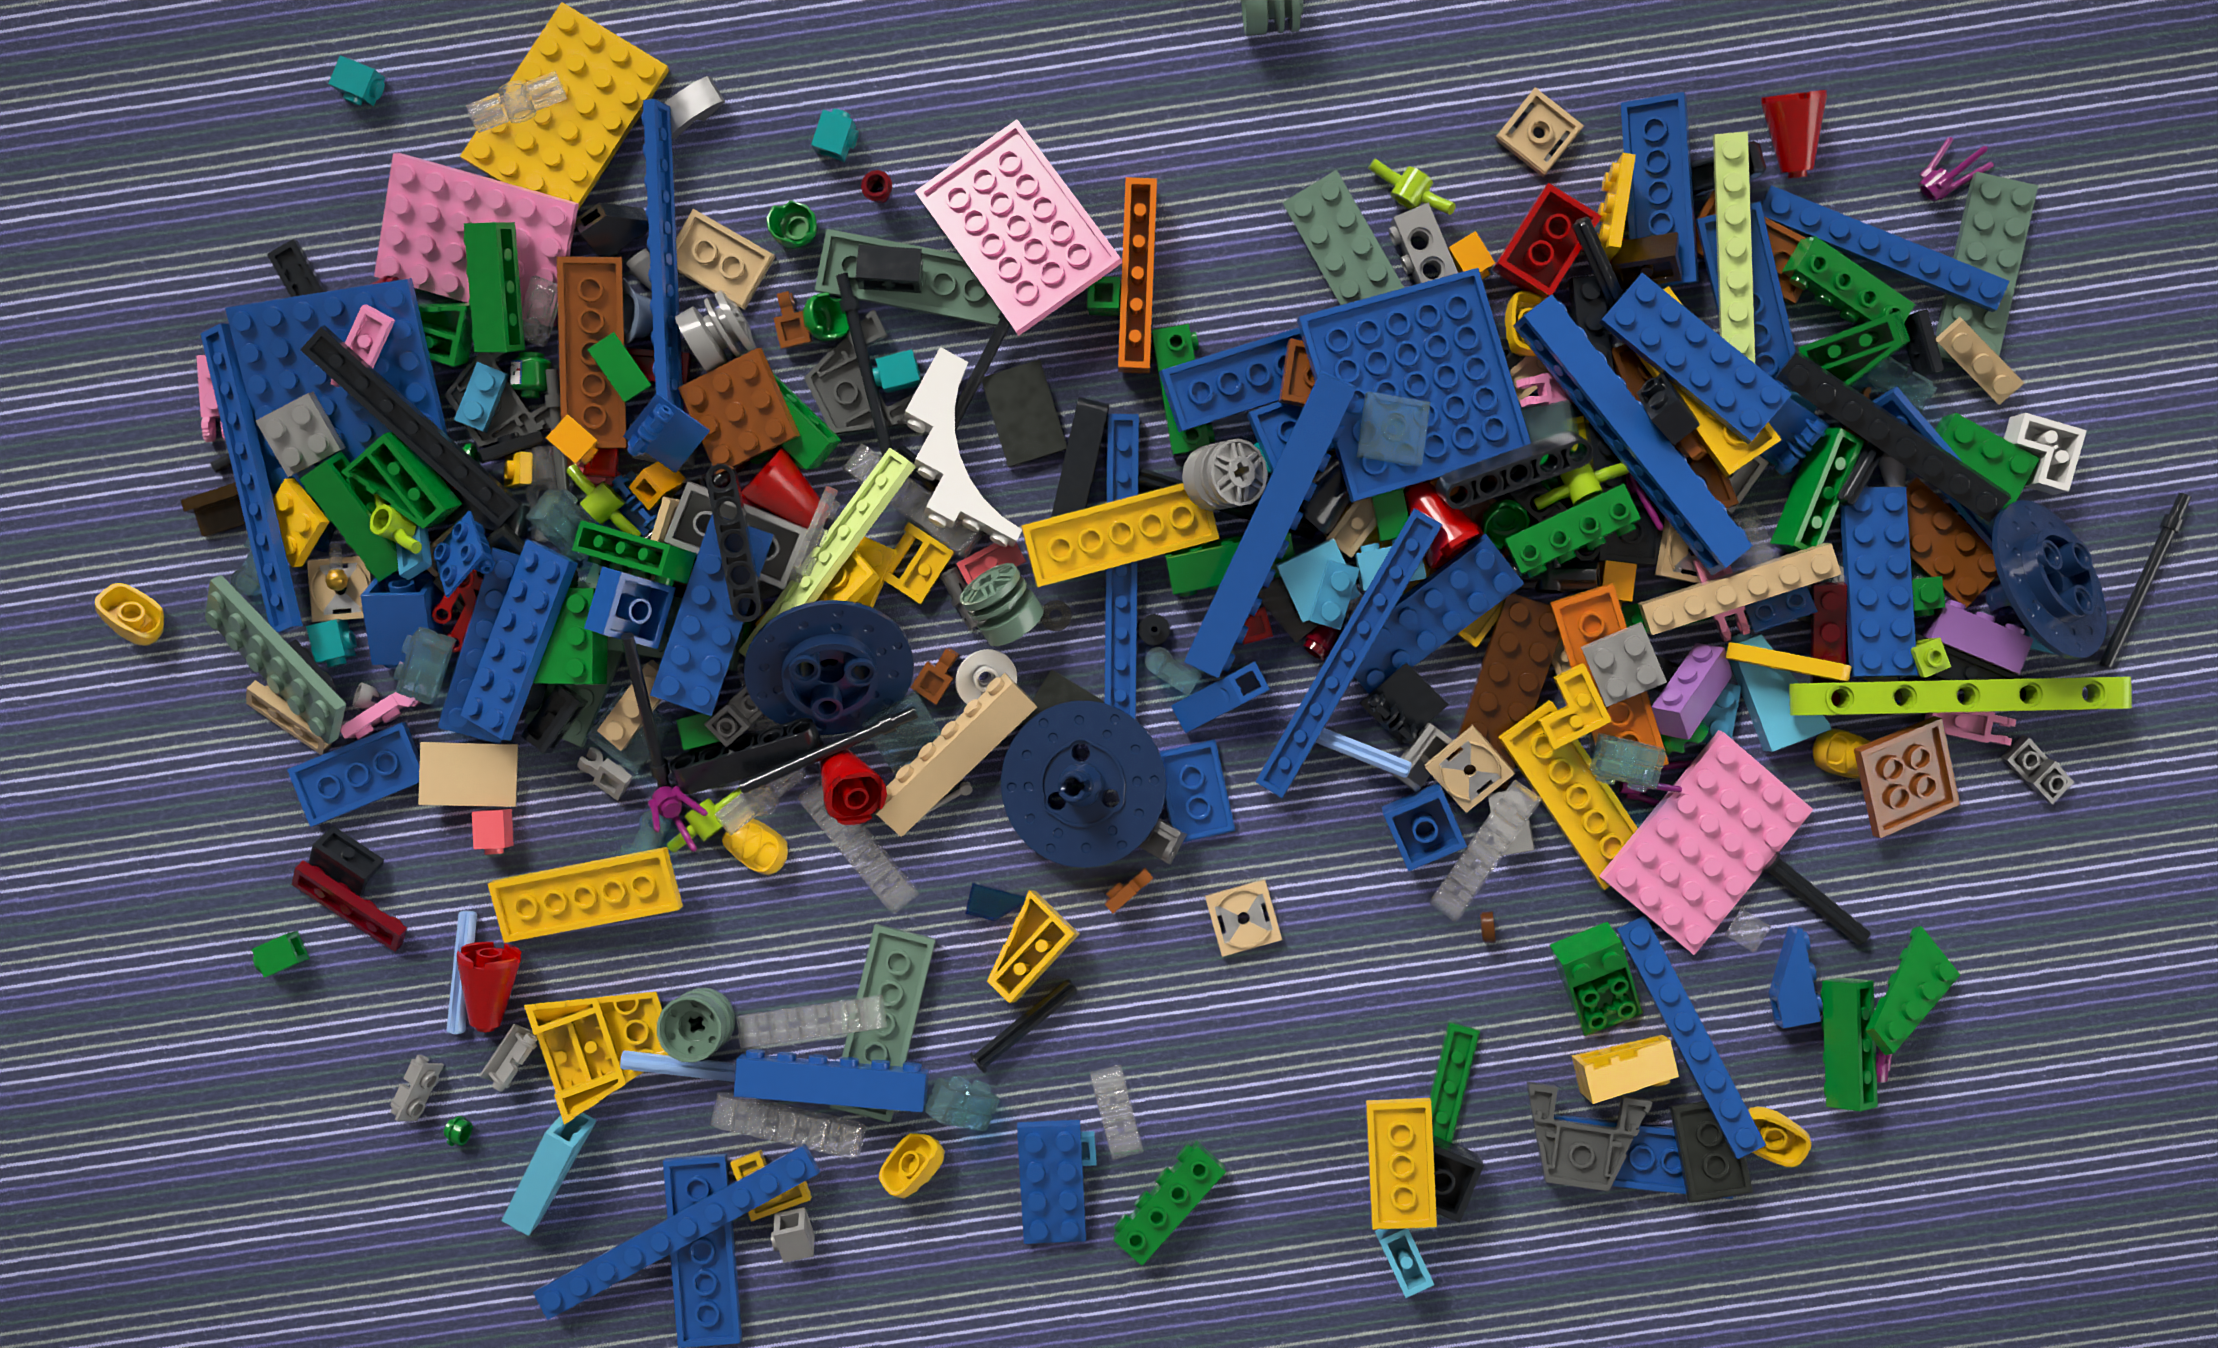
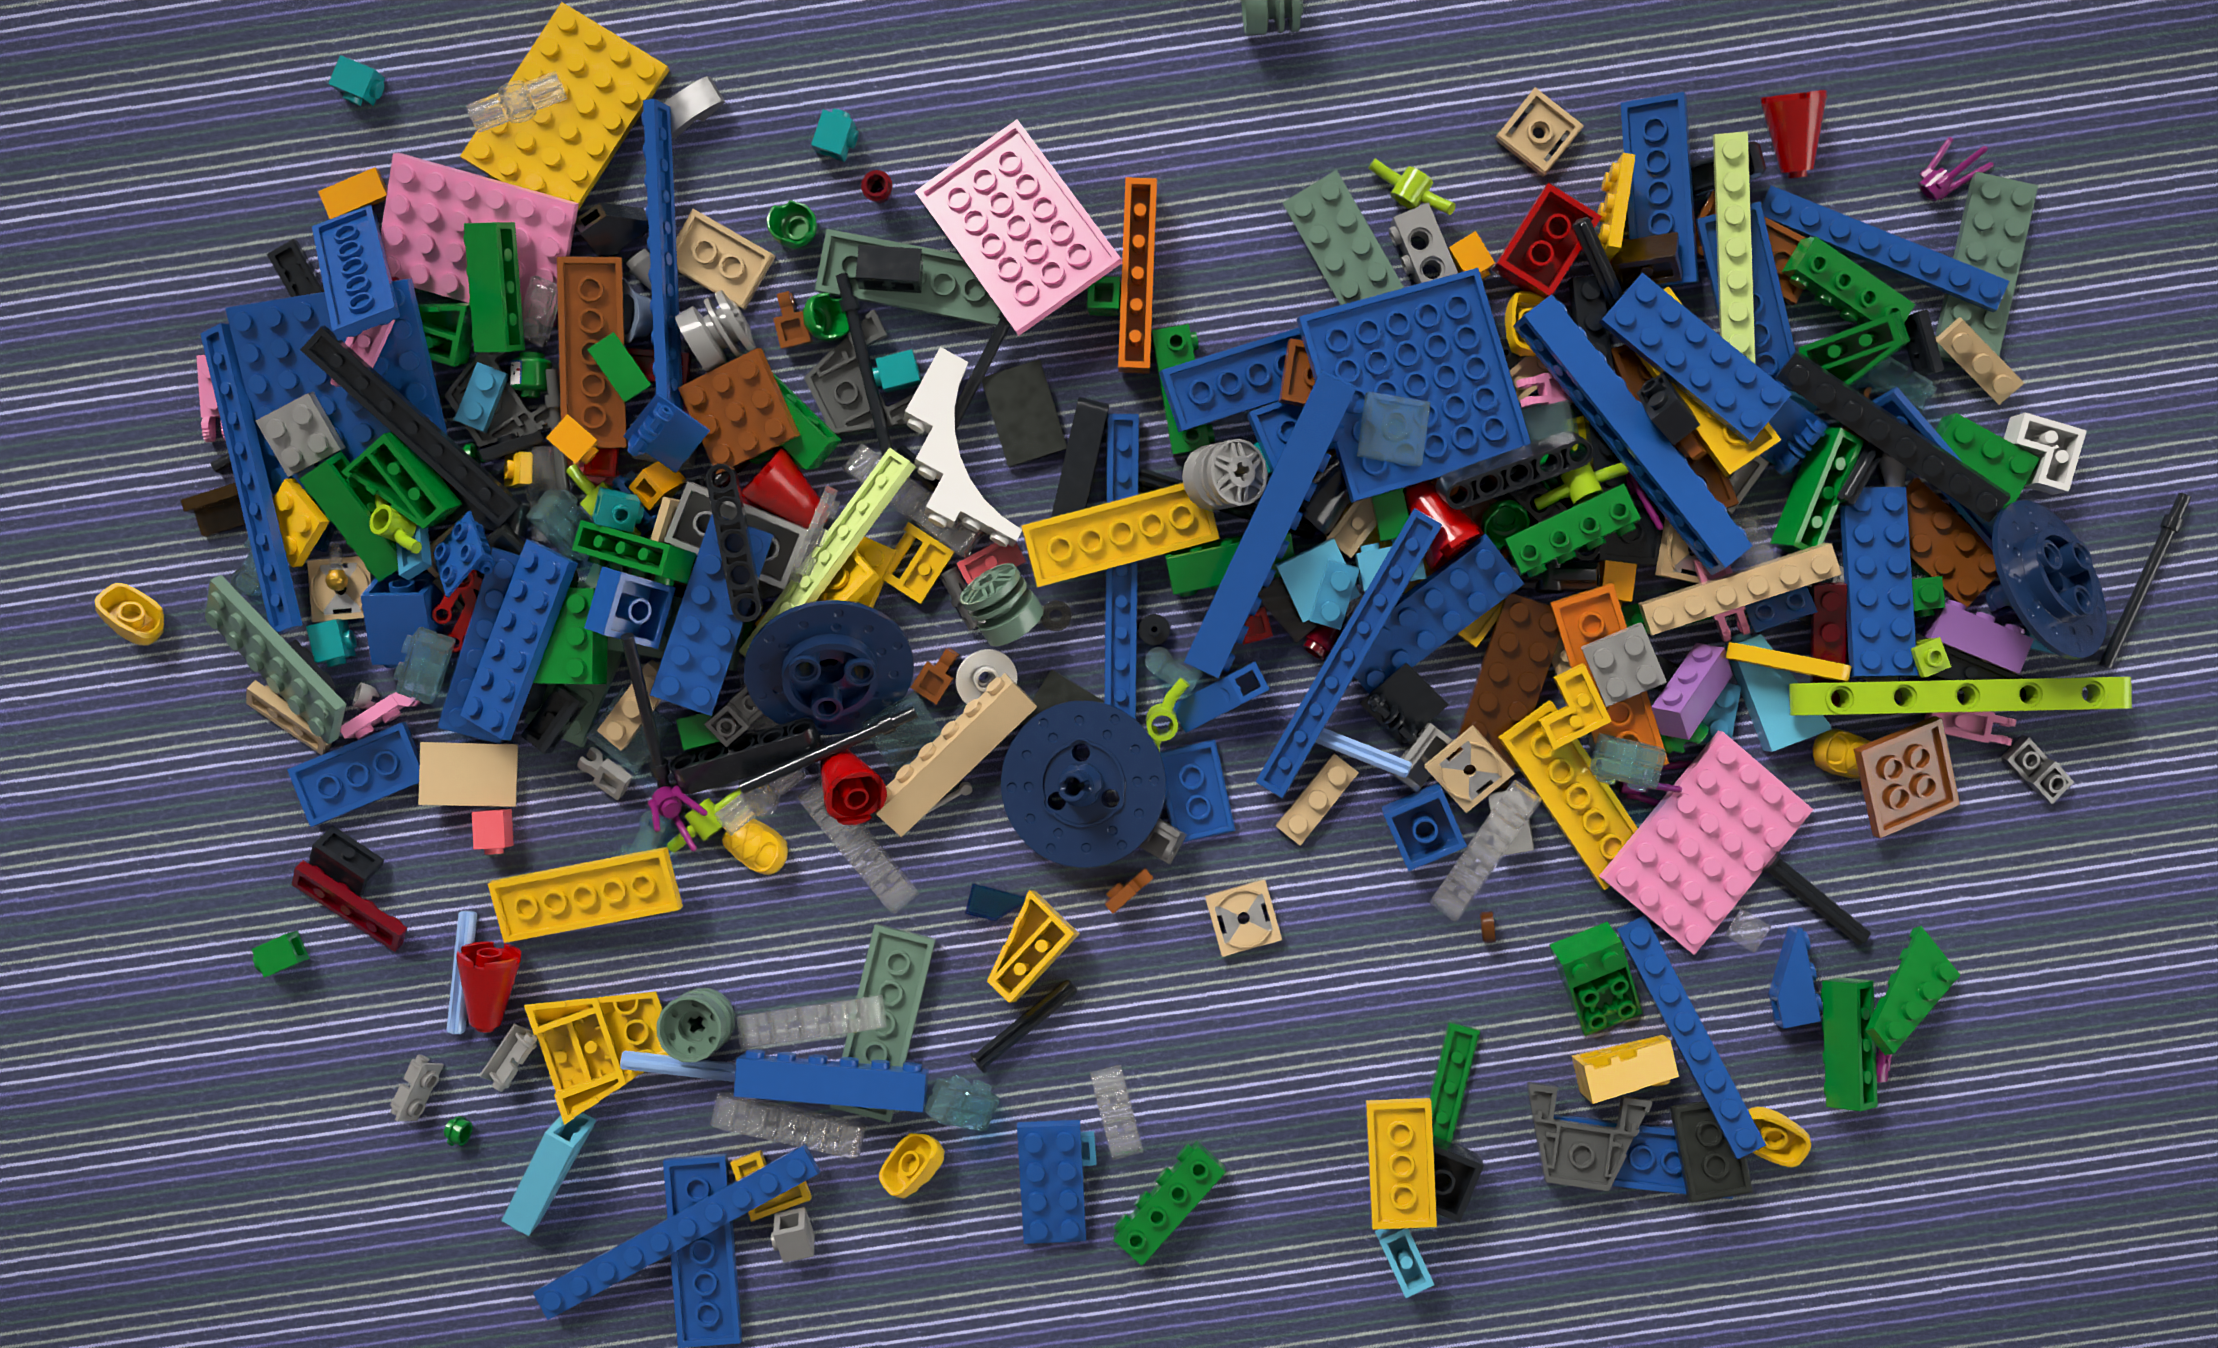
none -> blue plate [312,204,400,341]
none -> light orange tile [318,167,387,219]
none -> teal brick [592,487,644,532]
none -> lime piece [1146,677,1190,752]
none -> tan plate [1275,753,1359,846]

